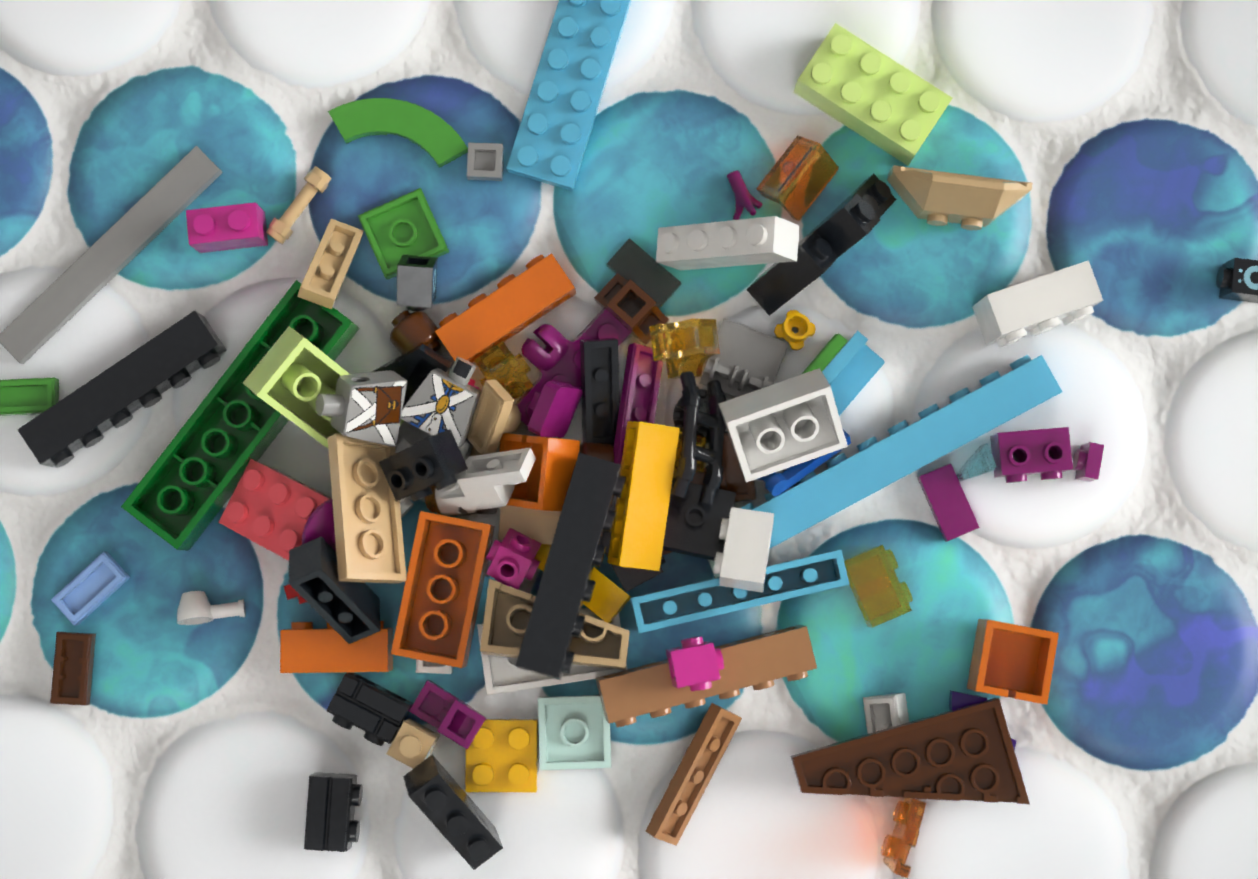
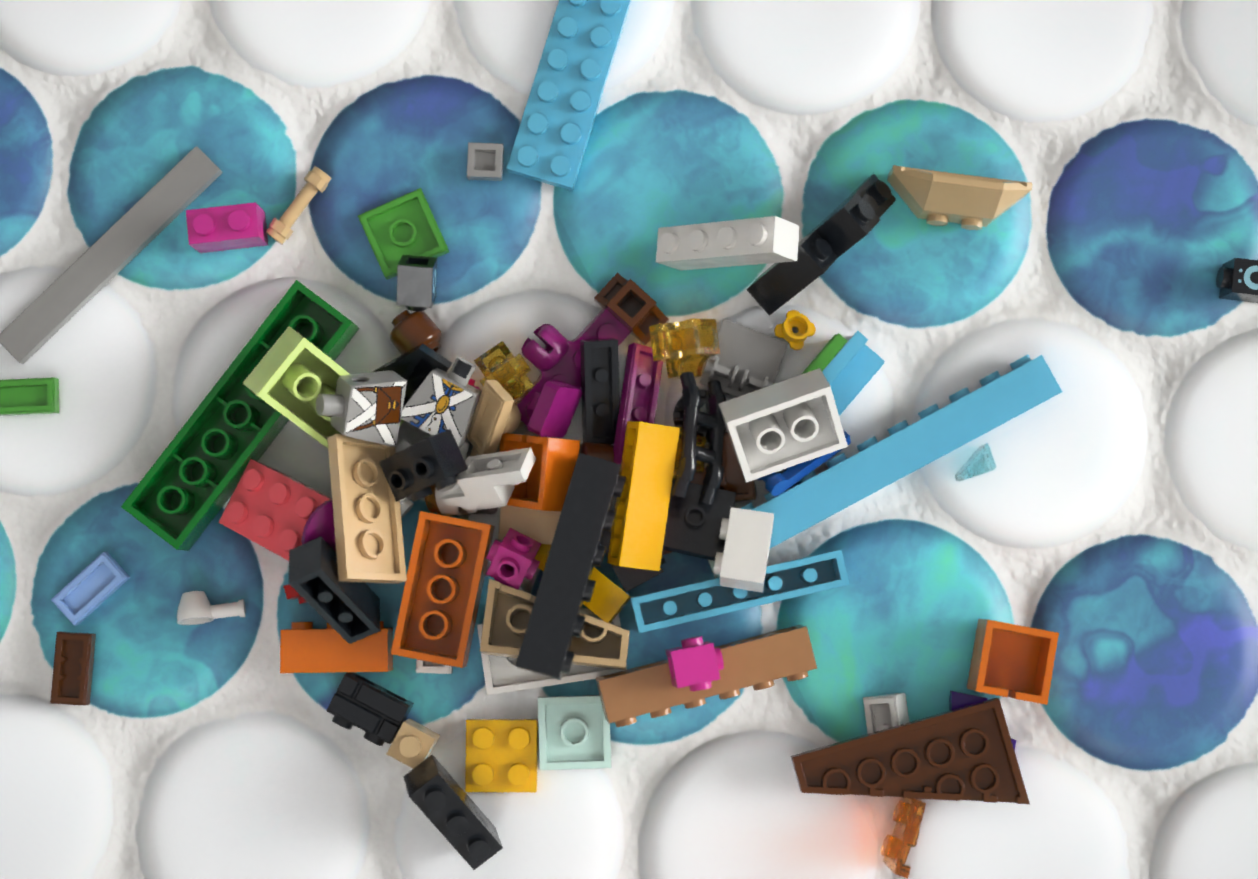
black brick [17,311,227,468] -> none
tan plate [297,218,364,309] -> none
black brick [304,772,363,852] -> none
bright green tile [328,98,468,168] -> none
magenta slope [409,680,486,749] -> none
orange brick [435,253,576,364] -> none
clear smoke tile [607,238,681,309] -> none
medium nougat plate [646,703,742,846] -> none
magenta bar [727,170,762,220] -> none
clear orange panel [756,135,839,221] -> none
yellowish green brick [794,23,953,166] -> none
clear yellow brick [844,545,913,628] -> none
magenta tile [917,463,980,542] -> none
white brick [972,260,1103,348] -> none
magenta brick [990,427,1073,483] -> none
magenta plate [1073,442,1104,482] -> none

